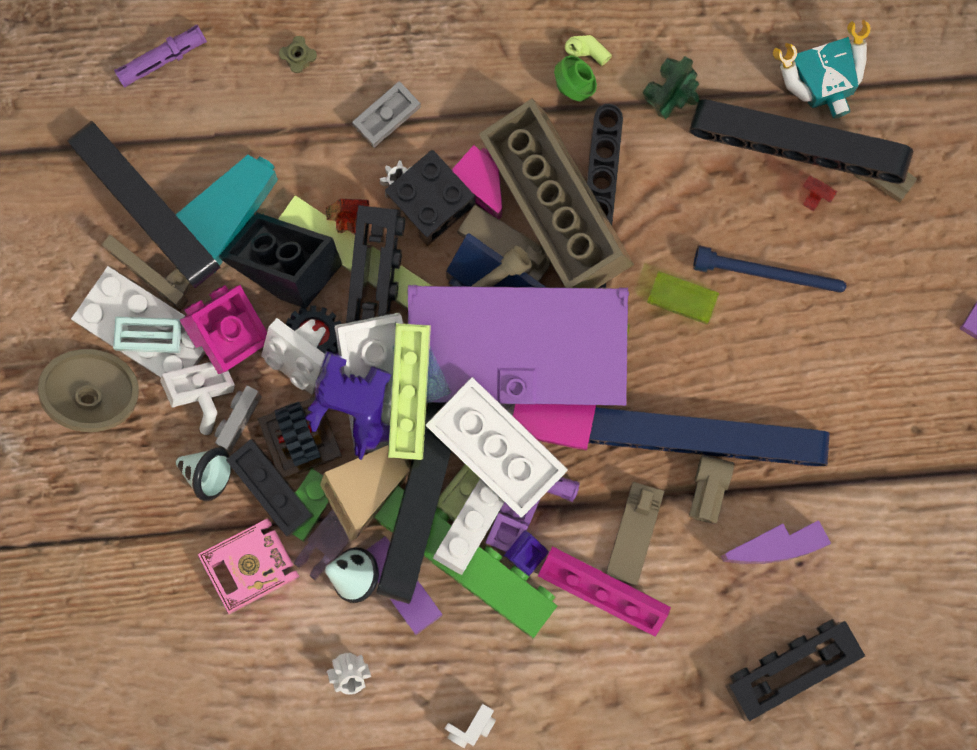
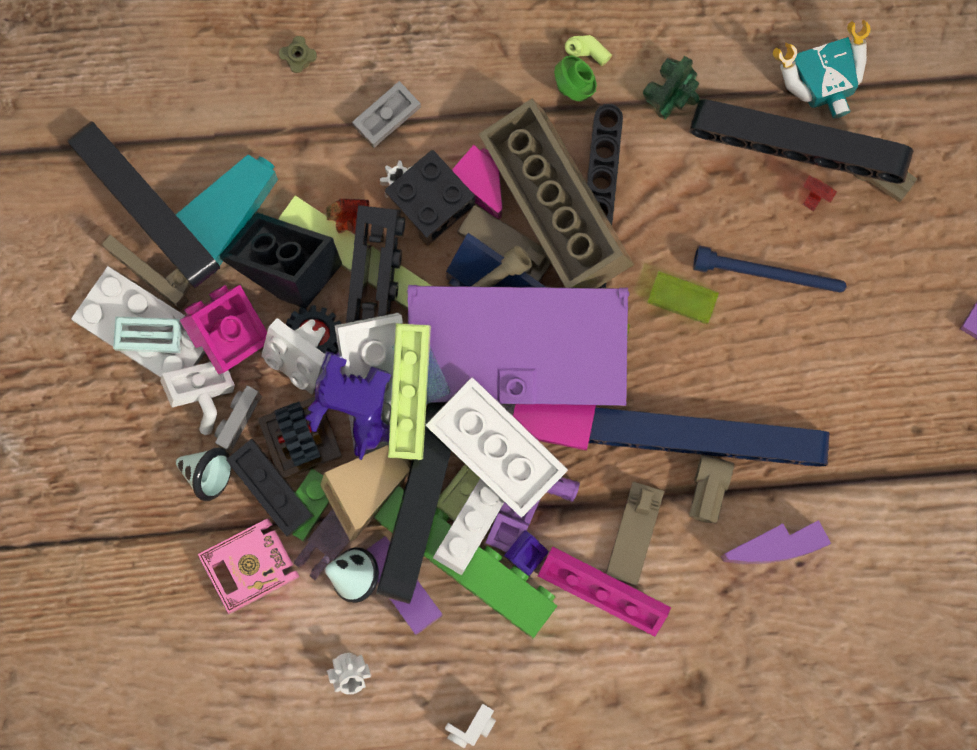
dark tan dish [38,349,139,432] -> none
medium lavender pin [114,24,207,88] -> none
black brick [725,619,865,721] -> none

